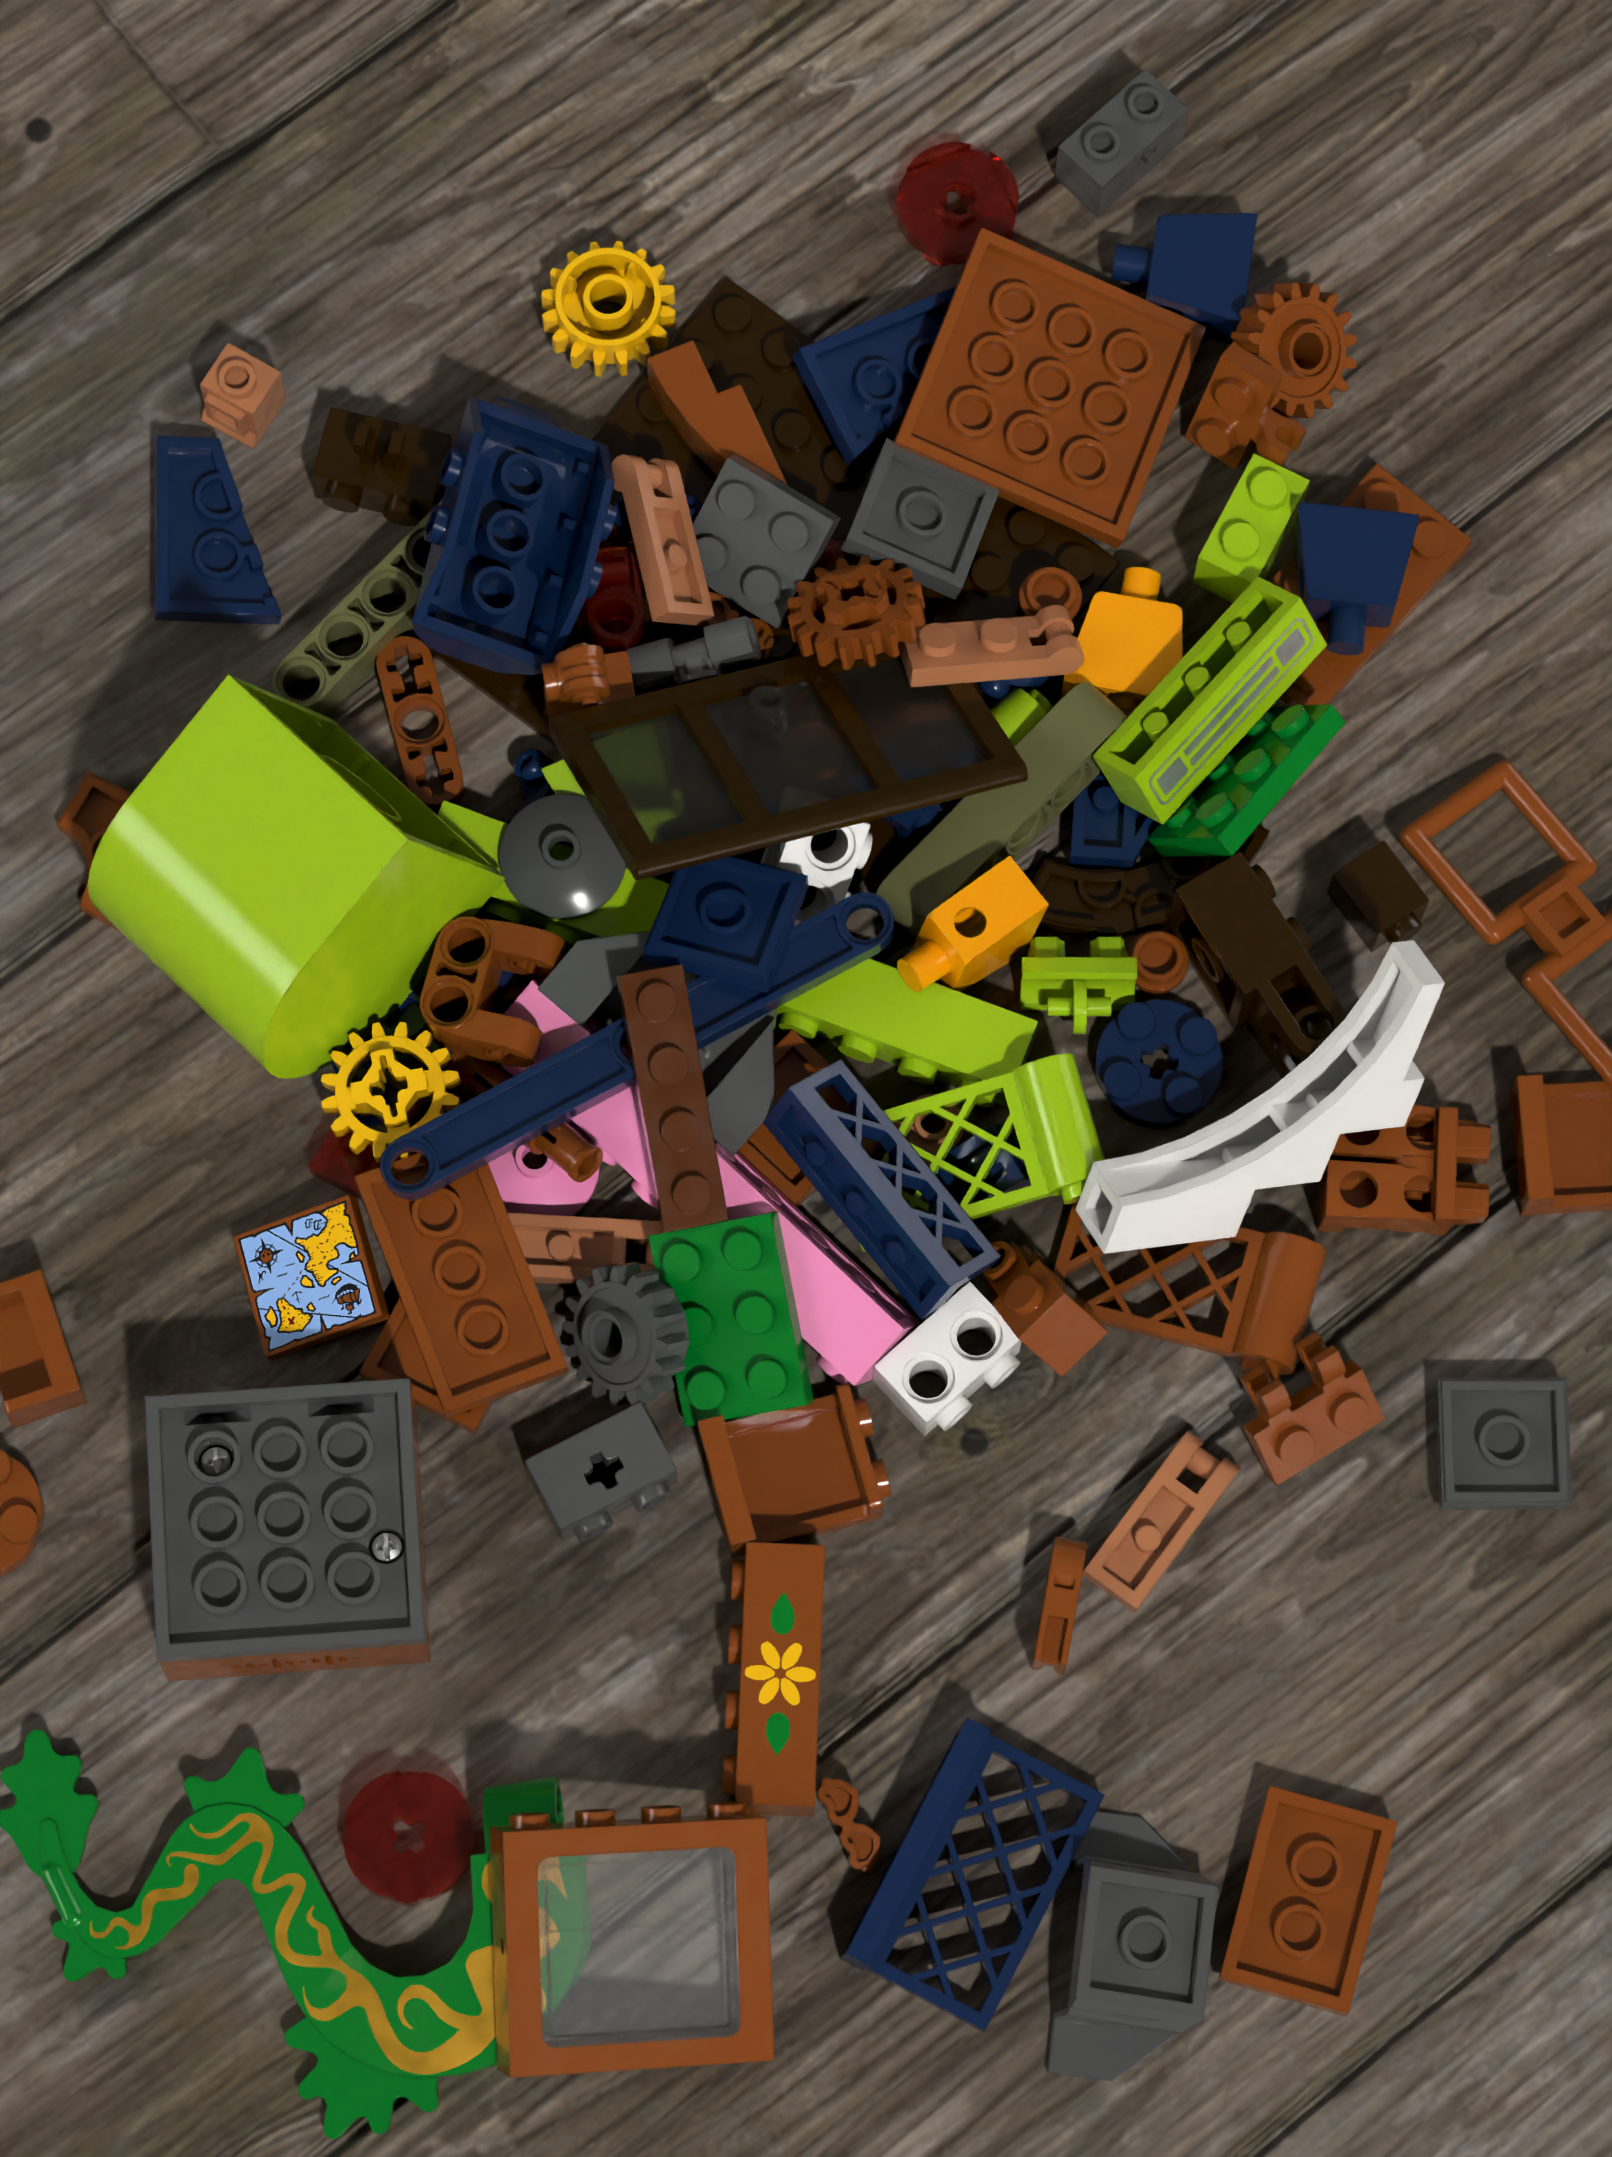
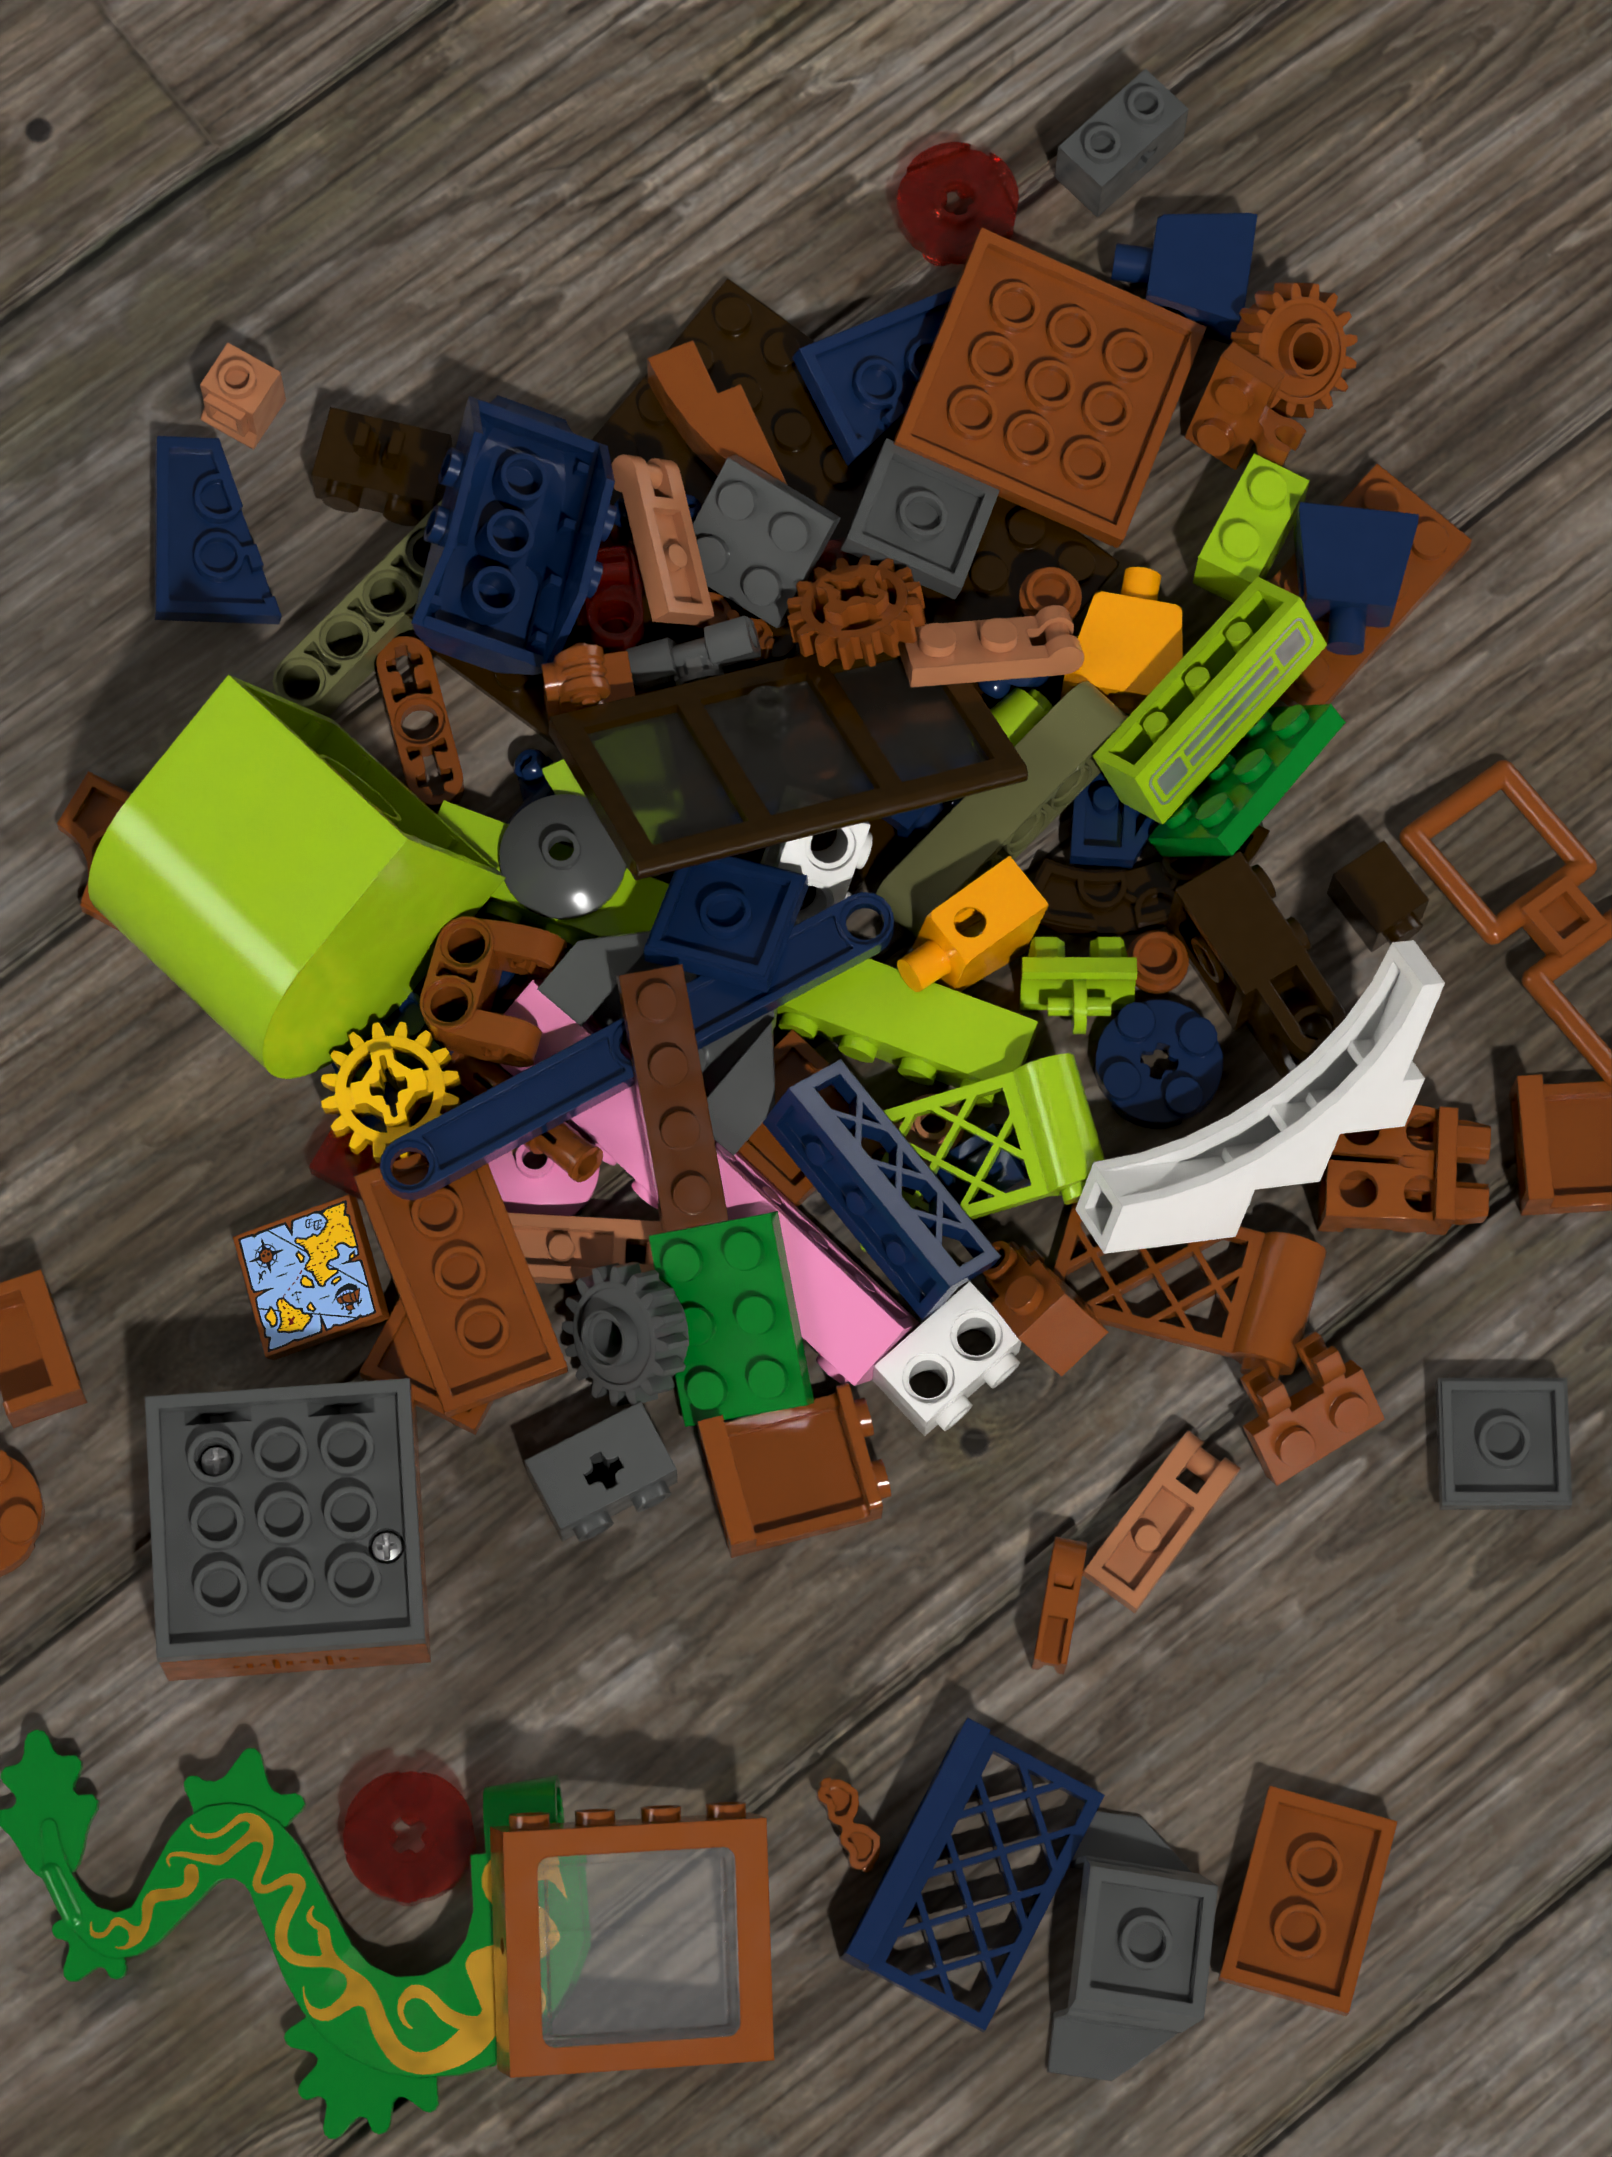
yellow gear [541,241,676,377] -> none
dark orange brick [722,1542,825,1817] -> none

